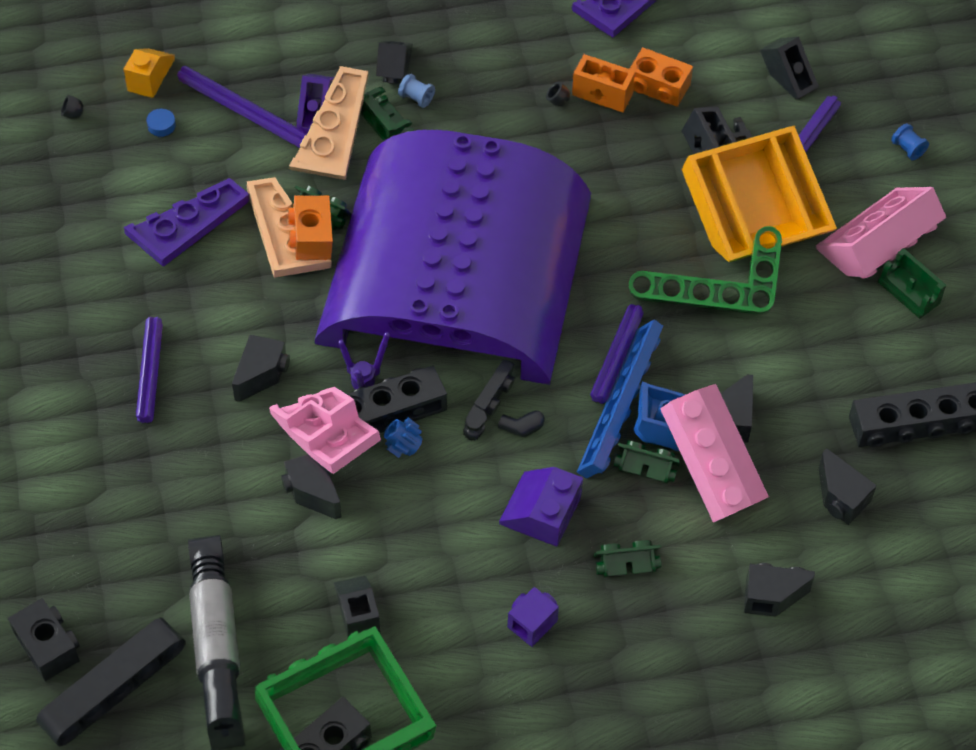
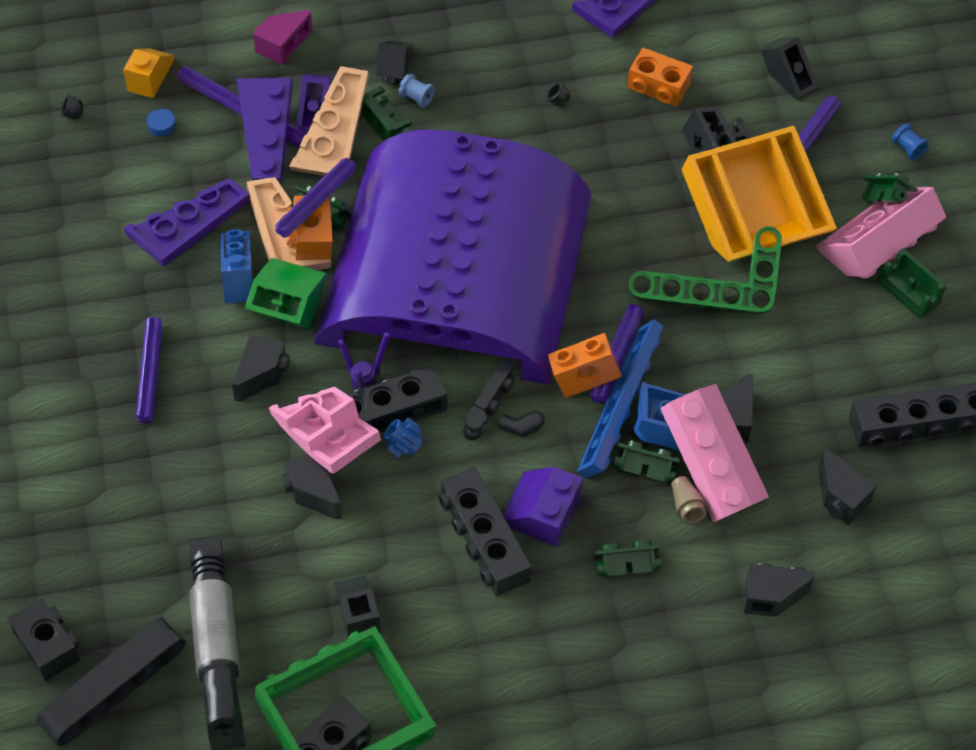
dark purple brick [508,587,559,647] -> none
orange brick [572,54,636,112] -> none
none -> blue slope [221,229,254,304]
none -> dark purple wing [236,78,293,184]
none -> green slope [245,258,328,330]
none -> magenta slope [253,10,313,65]
none -> dark purple axle [275,158,355,238]
none -> black brick [438,466,532,597]
none -> orange brick [548,333,622,398]
none -> dark tan cone [671,476,707,524]
none -> dark green hinge [862,173,918,204]

